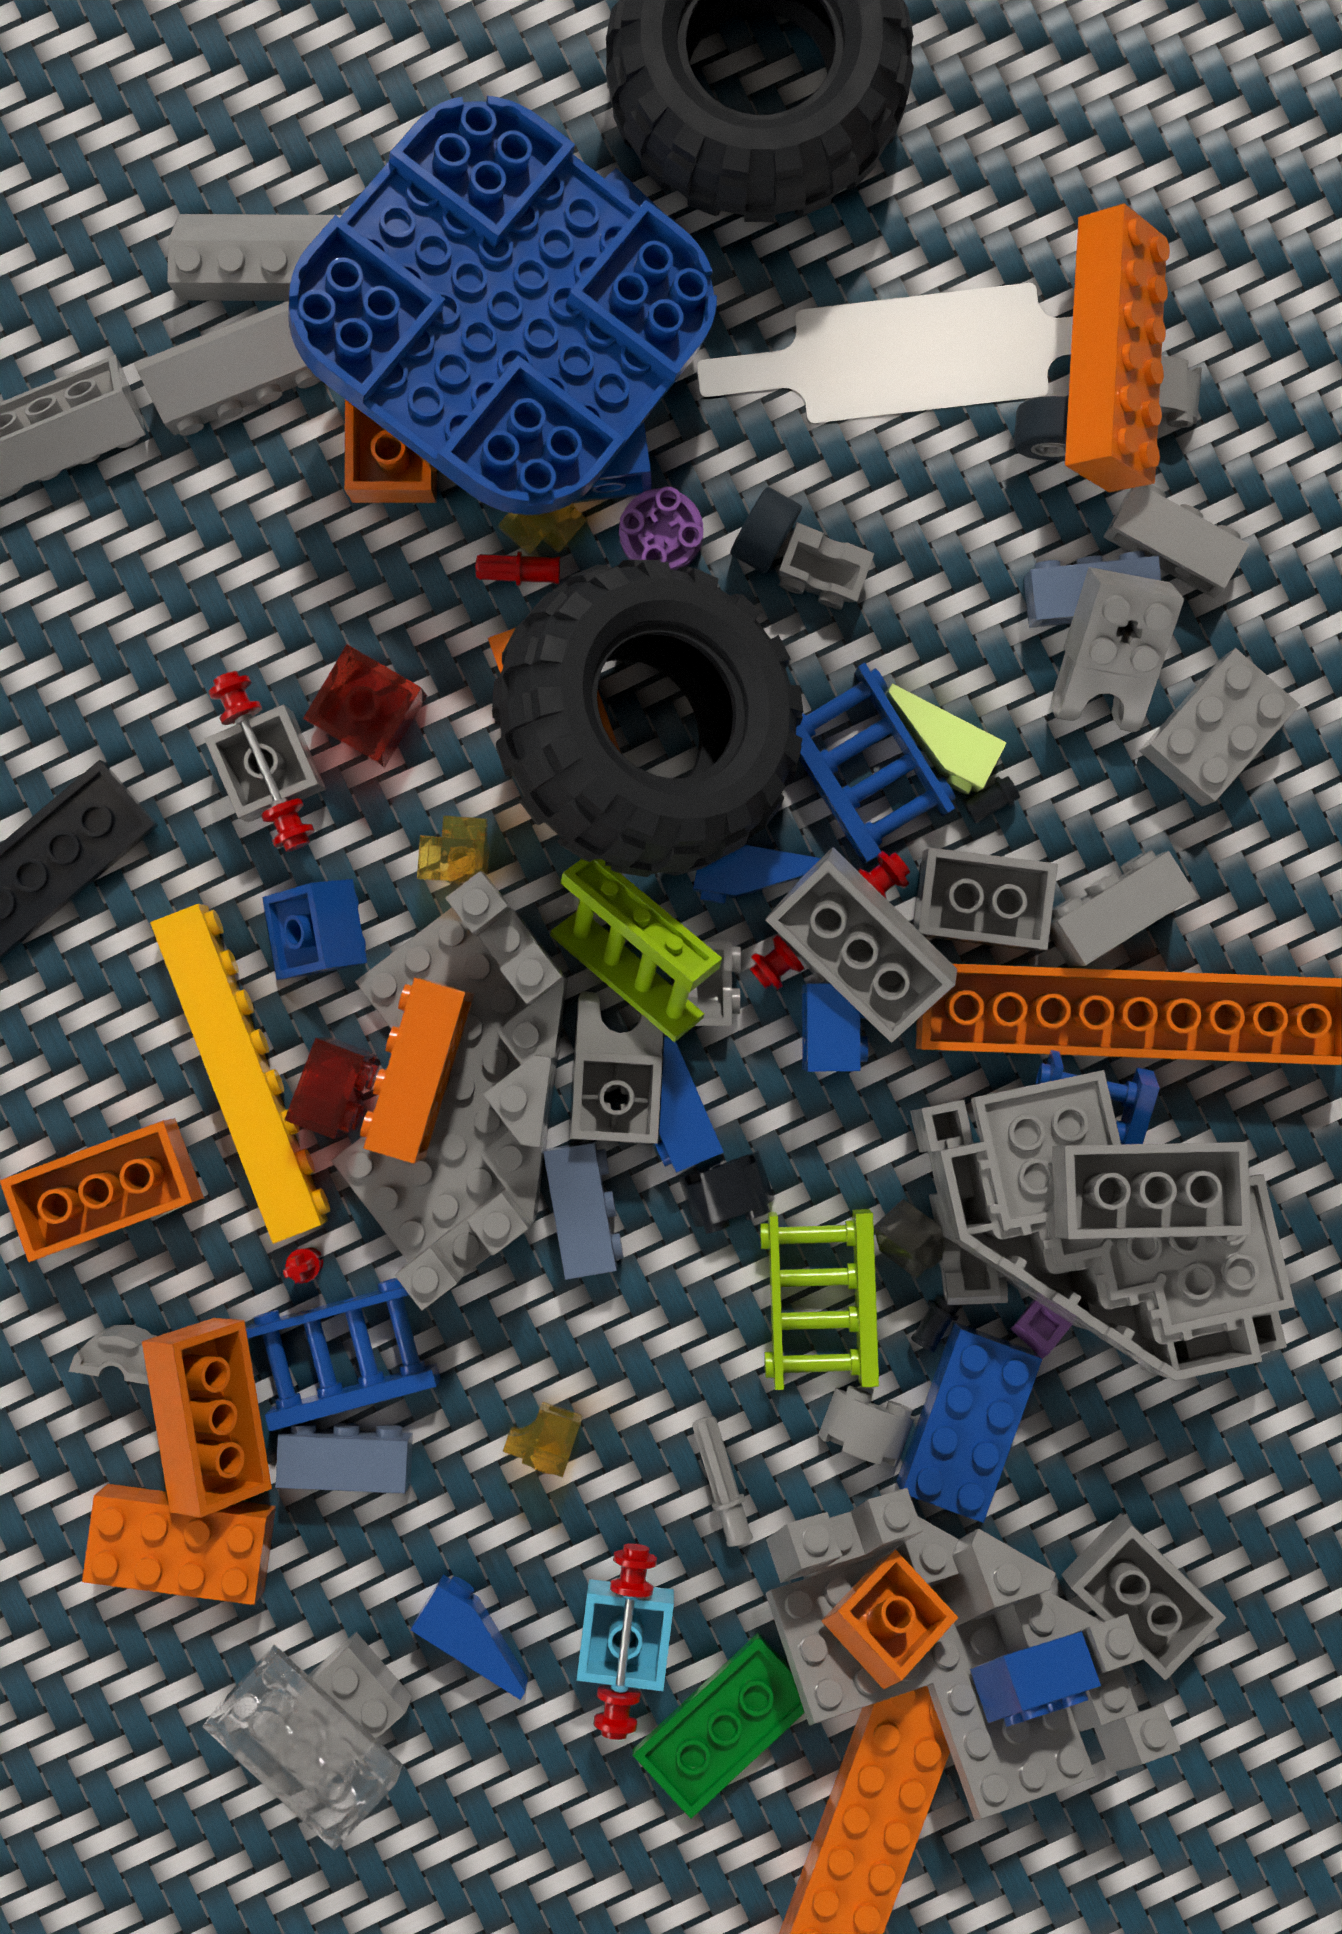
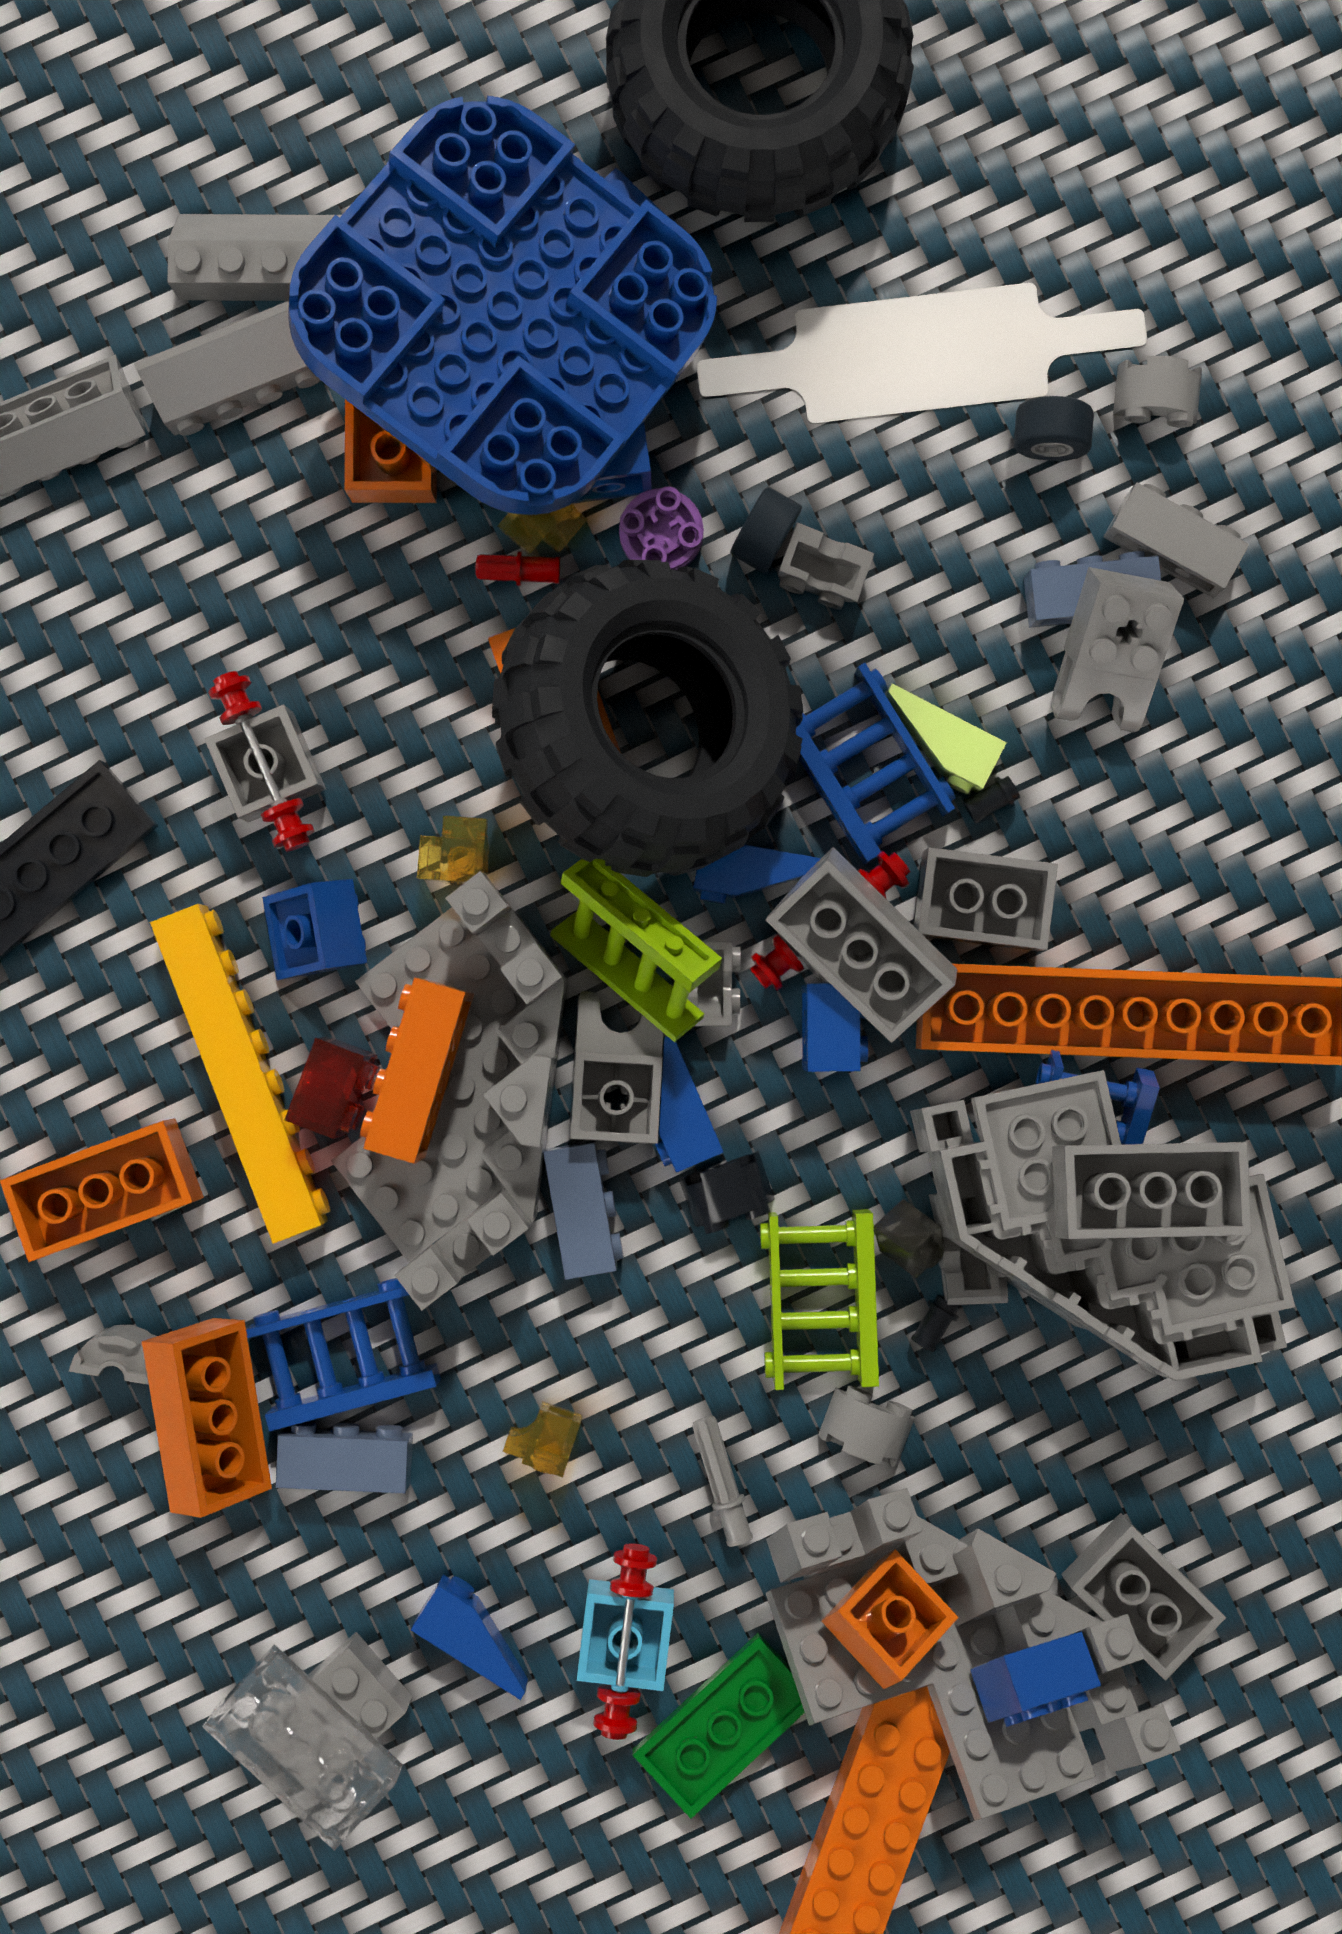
orange brick [82,1484,276,1605] -> none
red axle [282,1247,324,1284] -> none
clear red brick [303,644,428,768] -> none
blue brick [896,1322,1042,1523] -> none
medium lavender plate [1010,1300,1073,1359] -> none
light grey brick [1049,850,1197,968] -> none
orange brick [1065,203,1170,493] -> none
light grey brick [1139,648,1300,807] -> none

